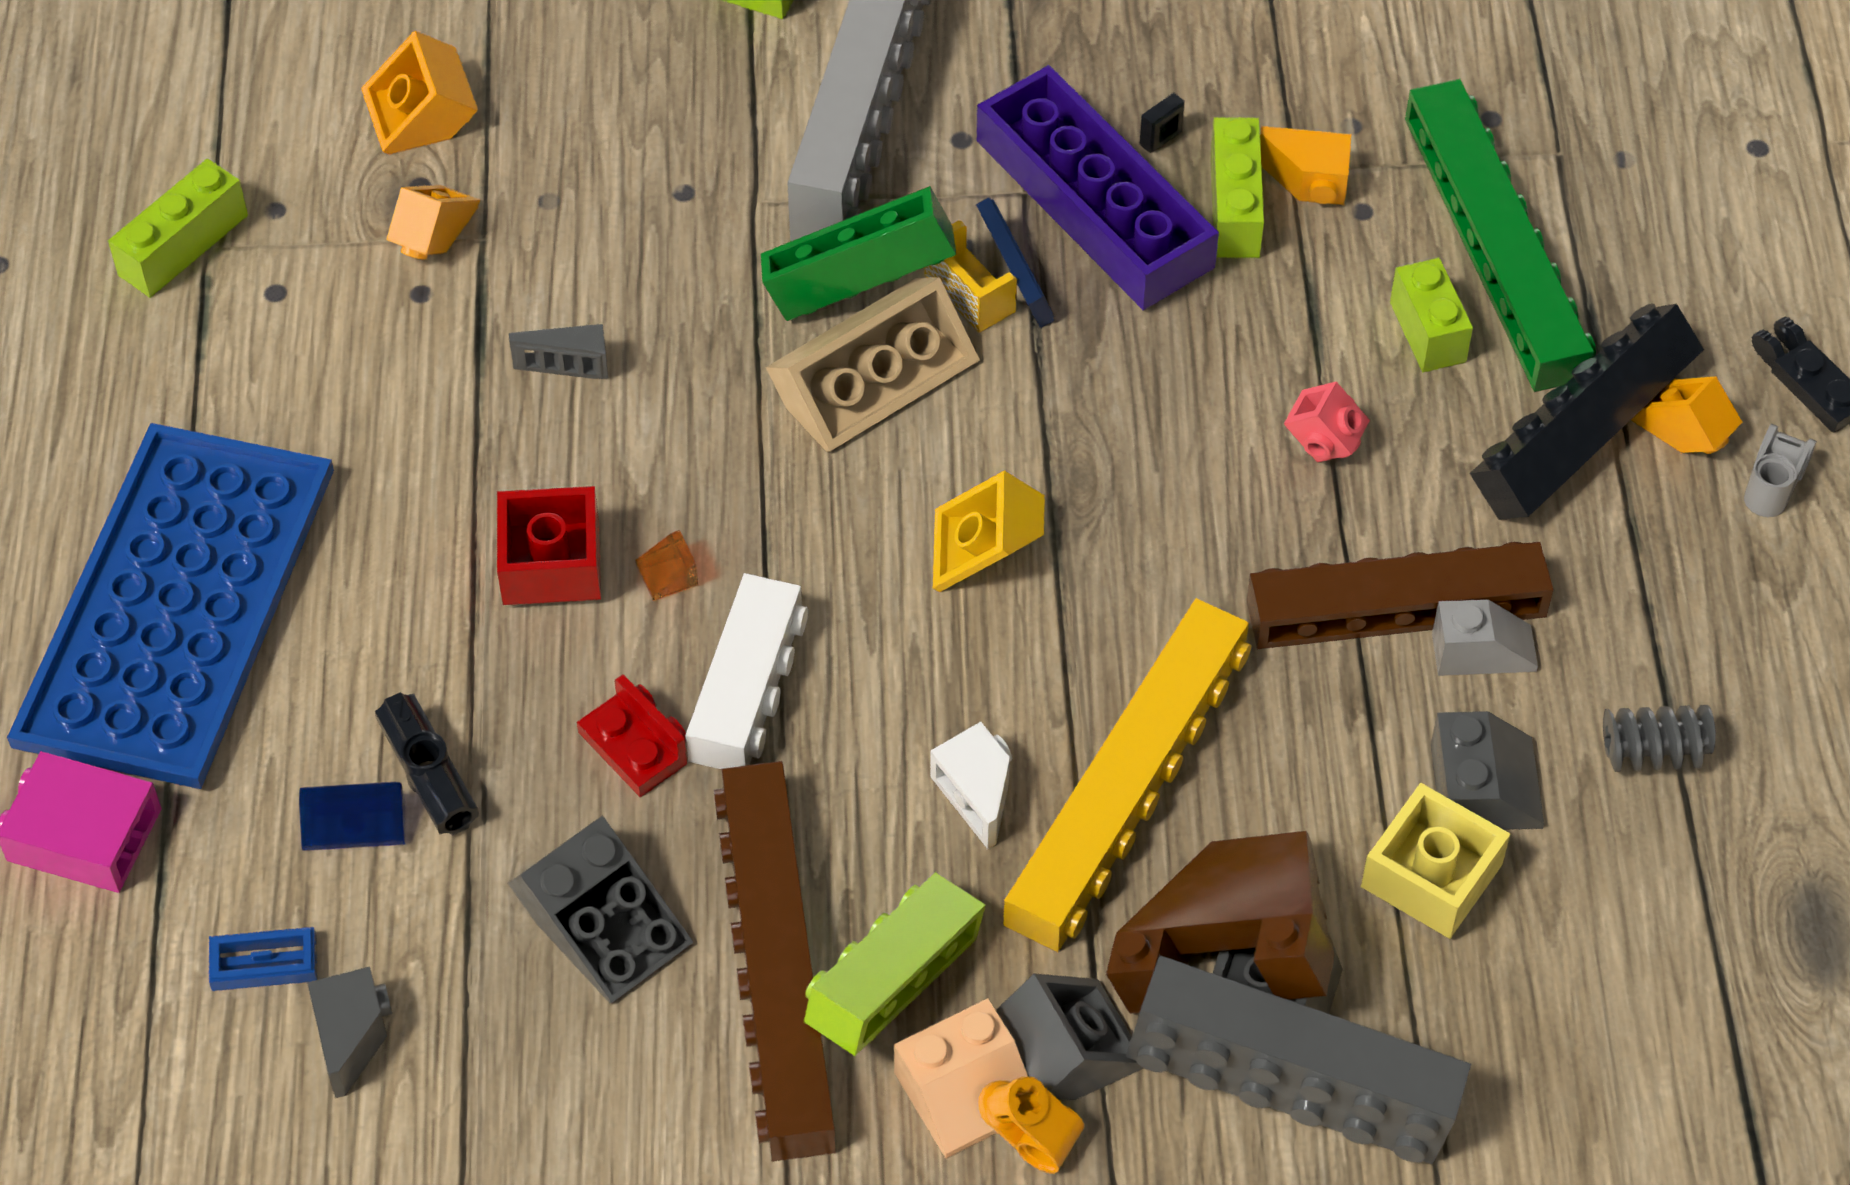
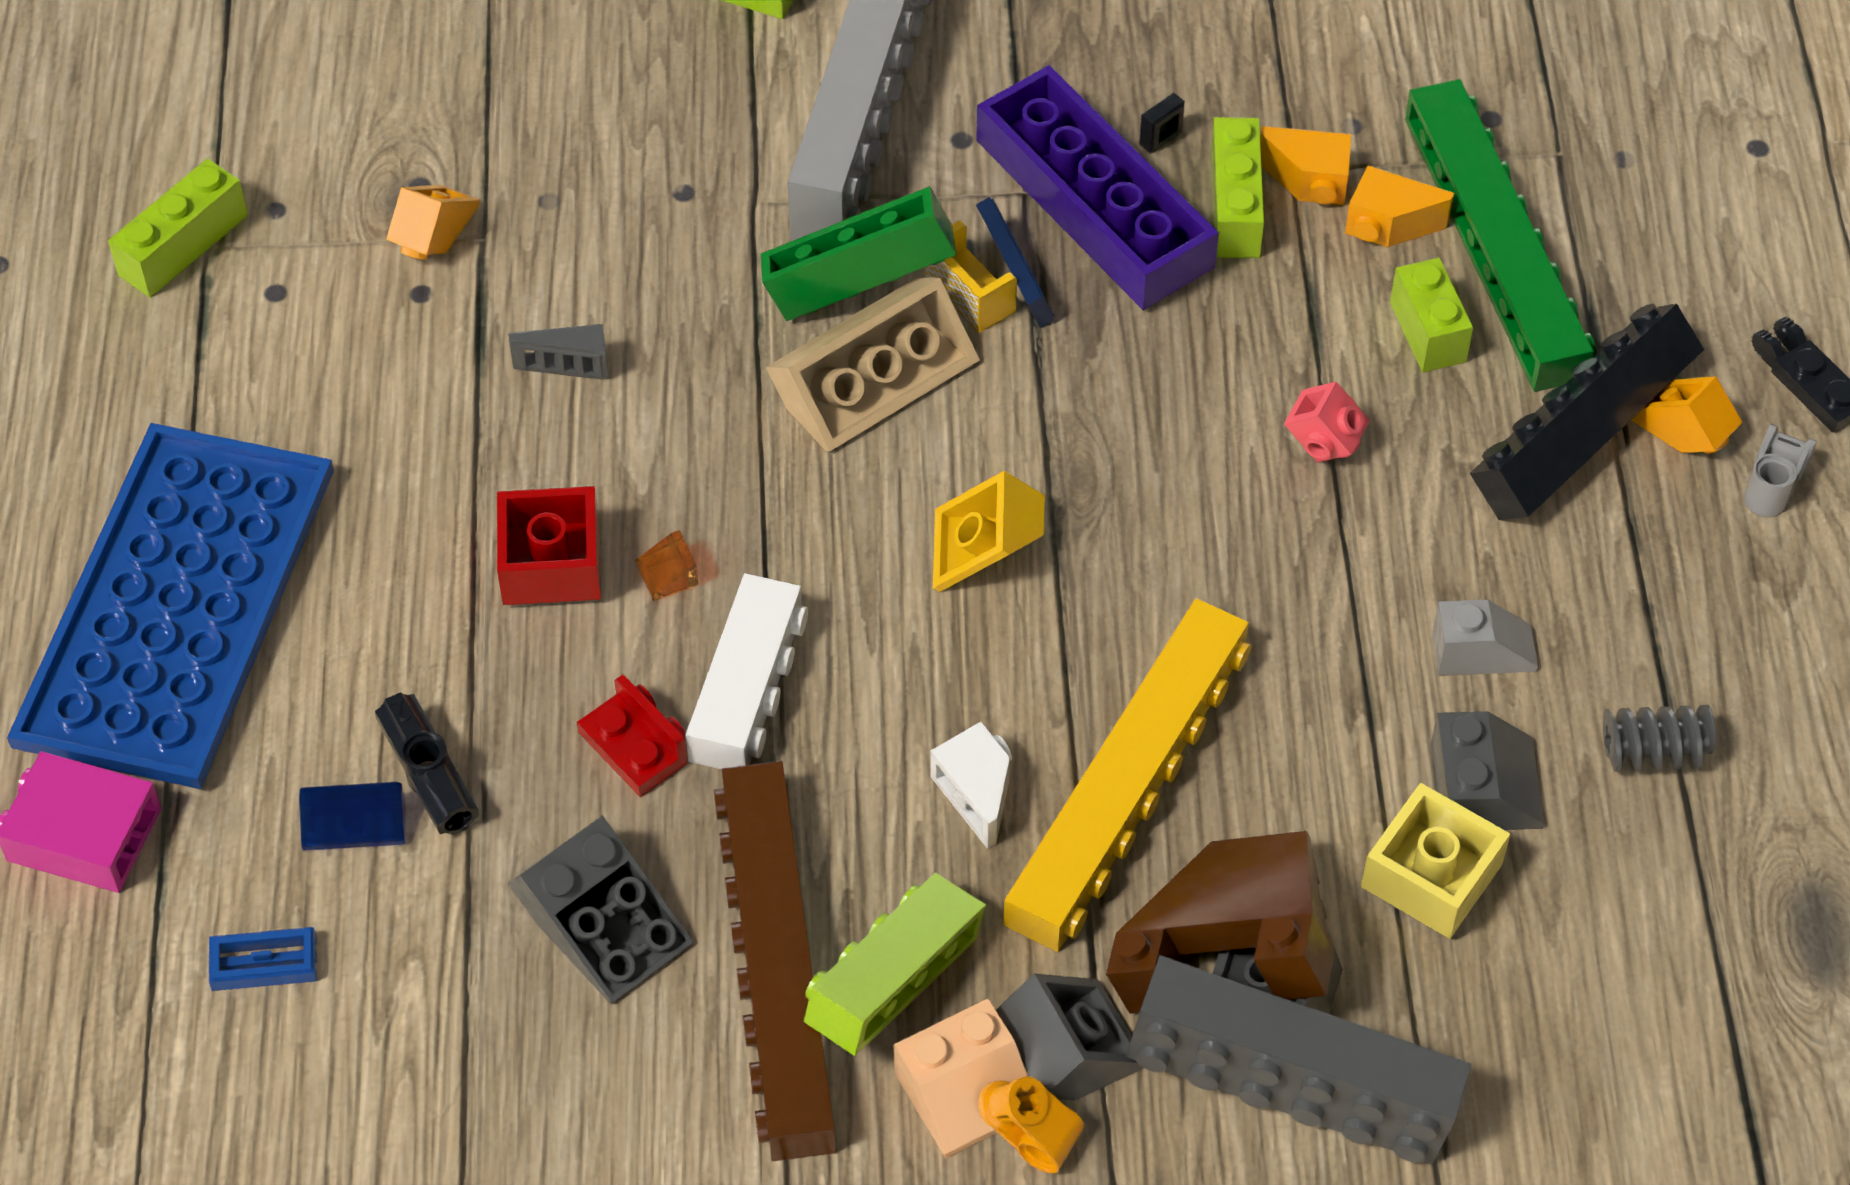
dark grey slope [307,966,393,1098] -> none
light orange slope [361,30,478,155] -> none
reddish brown brick [1247,542,1554,650] -> none
none -> light orange slope [1345,166,1454,247]

